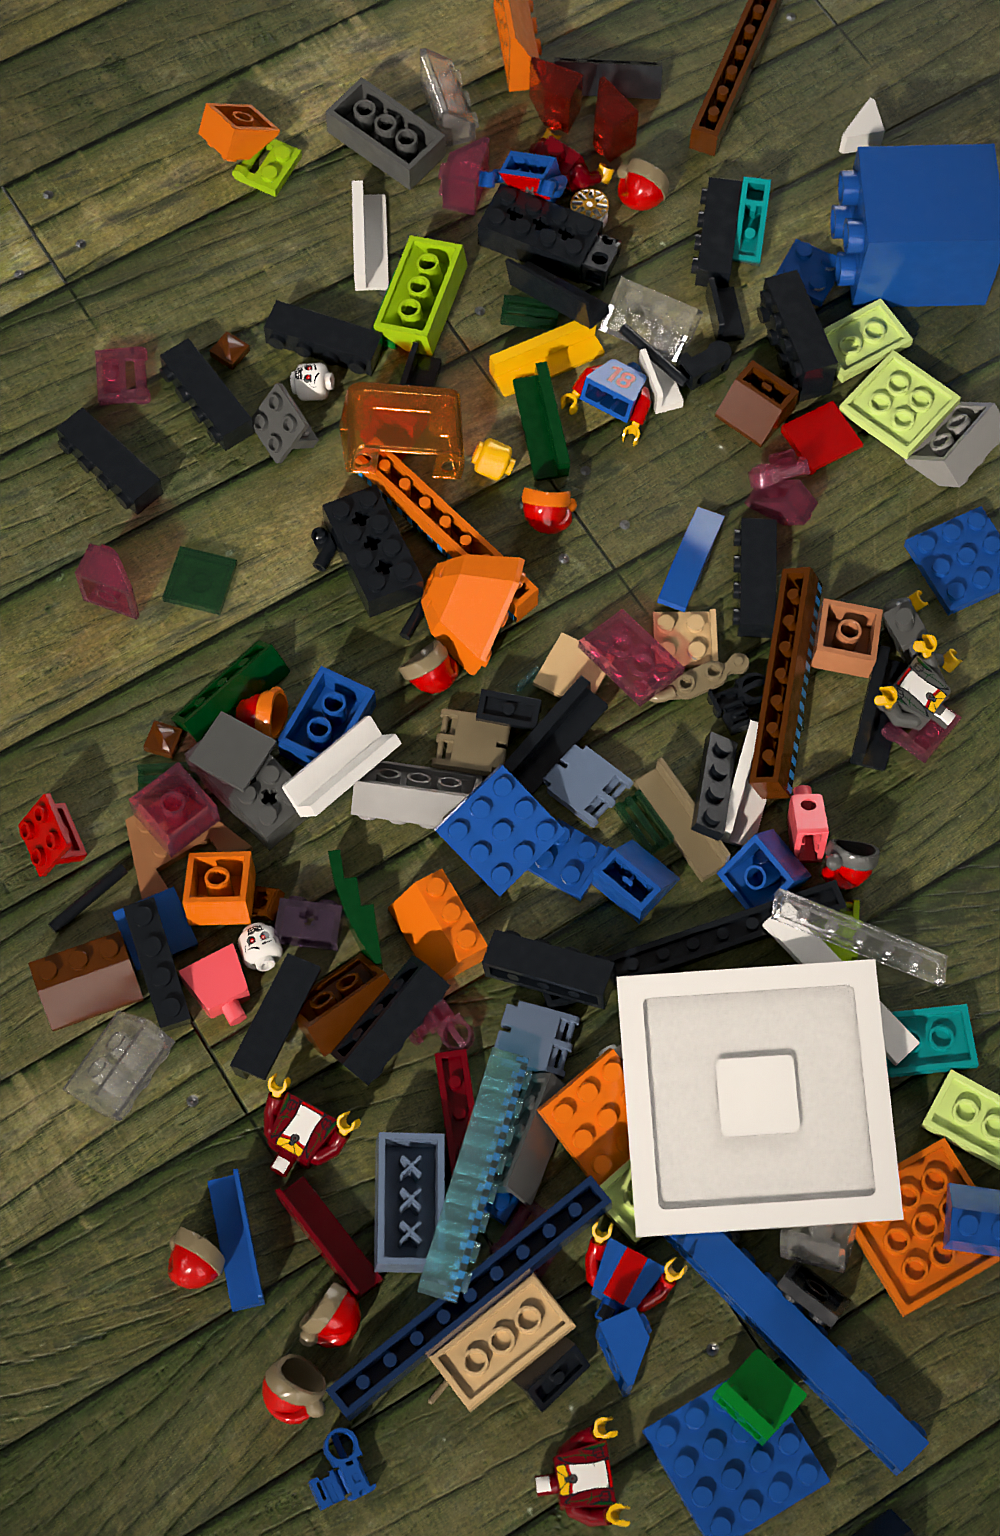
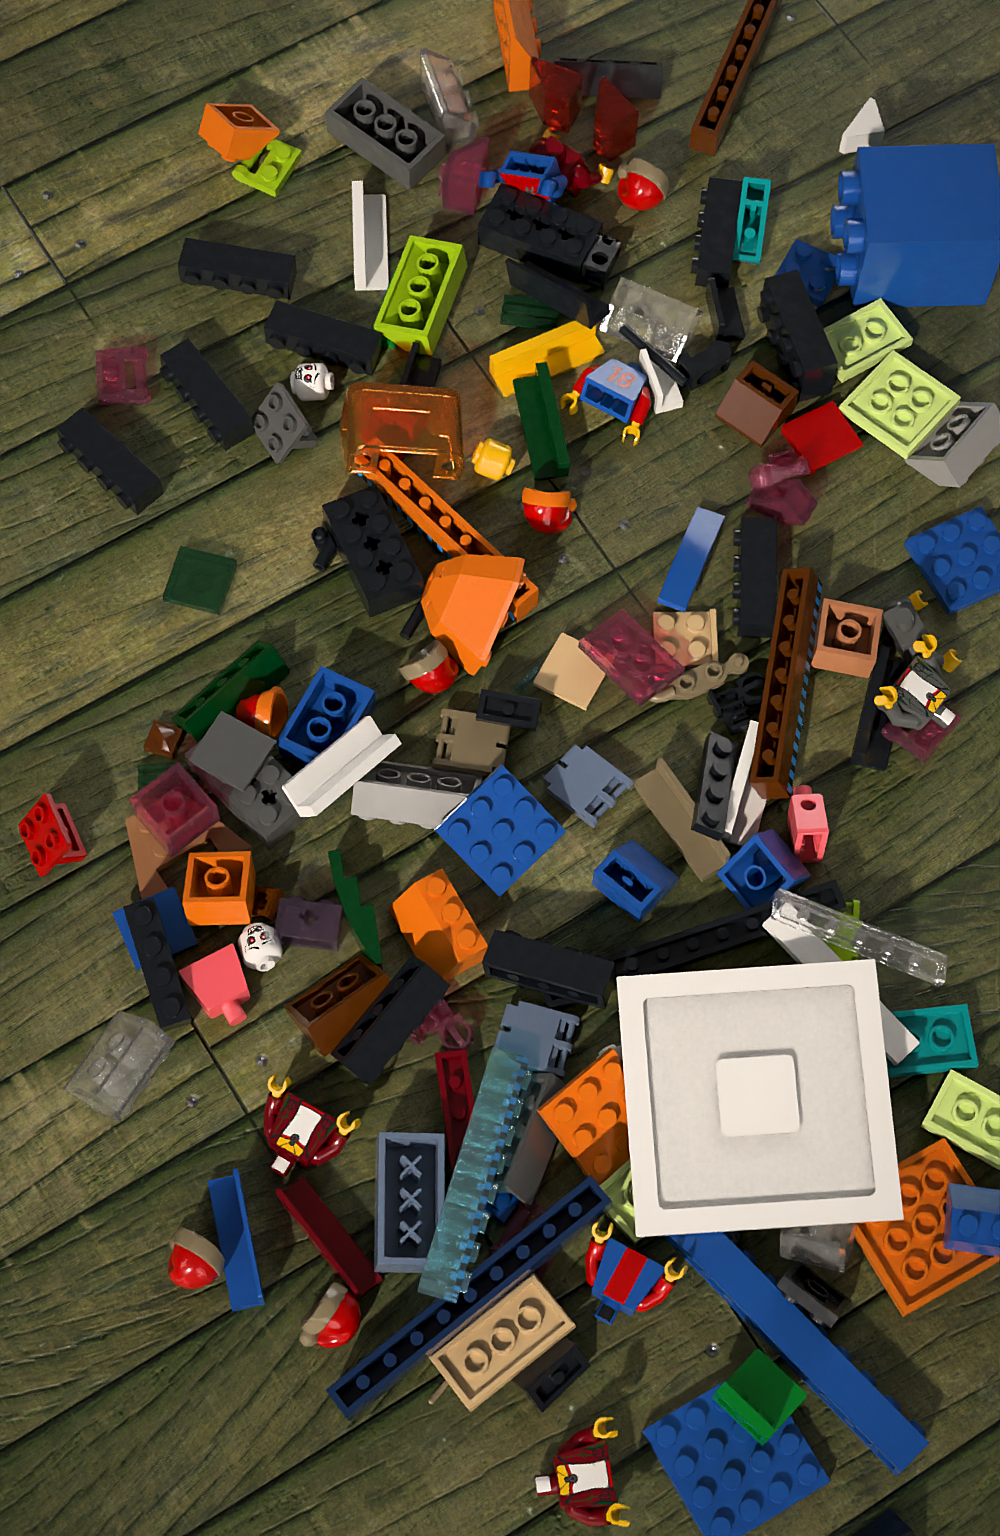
reddish brown slope [28,931,144,1032] -> none
black bar [48,864,128,933] -> none
clear pink slope [75,543,140,620] -> none
reddish brown tile [209,331,250,370] -> none
black panel [230,953,321,1080] -> none
dark tan piece [262,1354,327,1425] -> none
blue piece [308,1428,376,1511] -> none
black panel [503,675,608,795] -> none
blue piece [528,818,614,902] -> none
wheel [570,188,609,228] -> none
blue slope [595,1307,652,1397] -> none
clear green tile [614,789,675,855] -> none
dark grey piece [821,839,880,890] -> none
none -> black brick [178,238,297,299]

